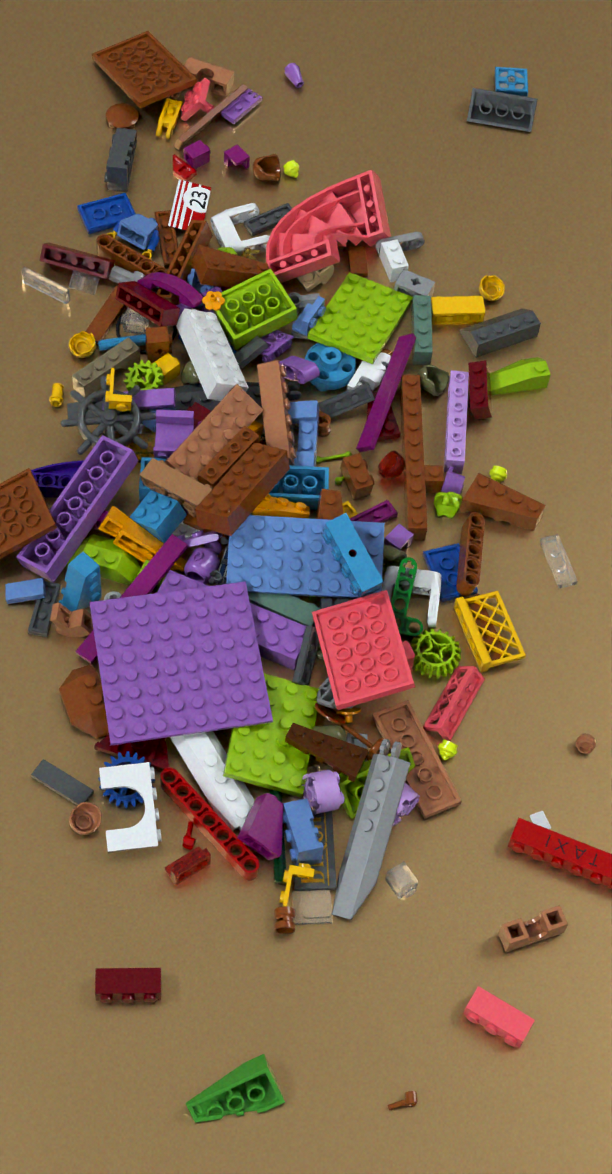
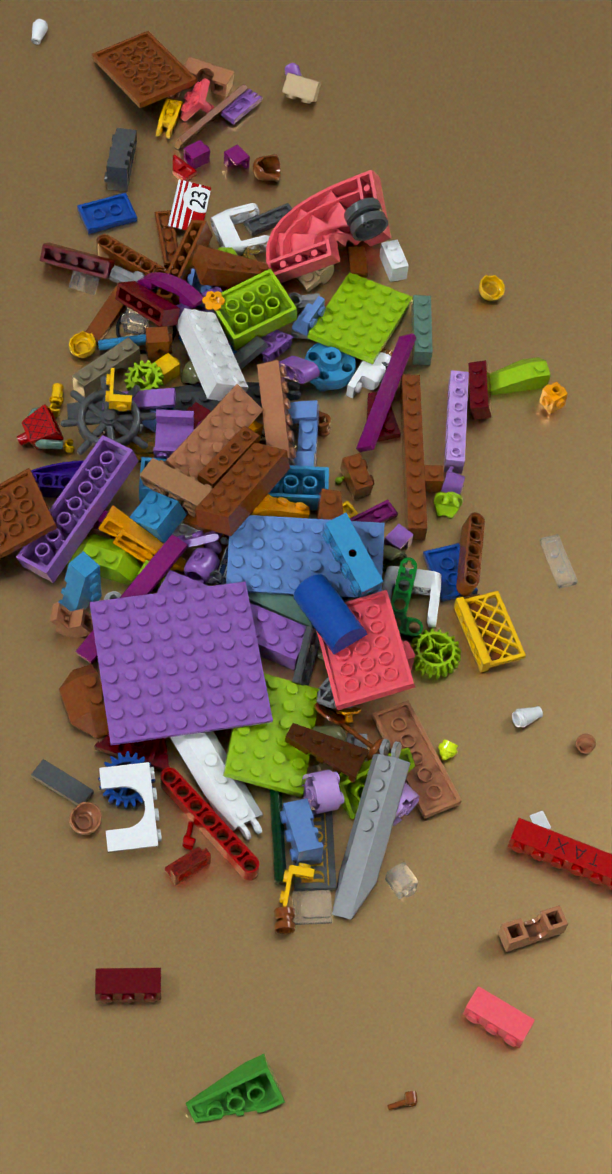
medium blue tile [5,578,46,604] -> none
clear tile [21,267,70,304] -> none
dark grey tile [28,581,61,637] -> none
dark orange dish [106,103,139,129] -> none
medium blue torso [106,214,159,260] -> none
magenta slope [237,793,283,861] -> none
neon yellow plate [283,160,299,178] -> none
lime hinge [316,451,352,464] -> none
dark grey tile [318,382,375,421] -> none
light grey beam [375,232,425,255] -> none
clear red hair [378,451,405,480] -> none
light grey brick [394,269,435,301] -> none
olive hair [418,365,449,396] -> none
coral fence [423,666,485,741] -> none
yellow brick [431,296,485,325] -> none
dark orange wedge [459,473,546,531] -> none
dark grey slope [460,309,541,358] -> none
dark grey slope [467,88,538,132] -> none
neon yellow plate [489,465,508,483] -> none
dark azure piece [495,67,528,97] -> none
none -> red torso [17,403,75,453]
none -> white cone [31,19,48,45]
none -> tan brick [282,73,322,104]
none -> blue brick [294,574,368,654]
none -> dark grey wheel [344,198,388,241]
none -> white cone [512,706,543,728]
none -> light orange brick [539,381,568,414]

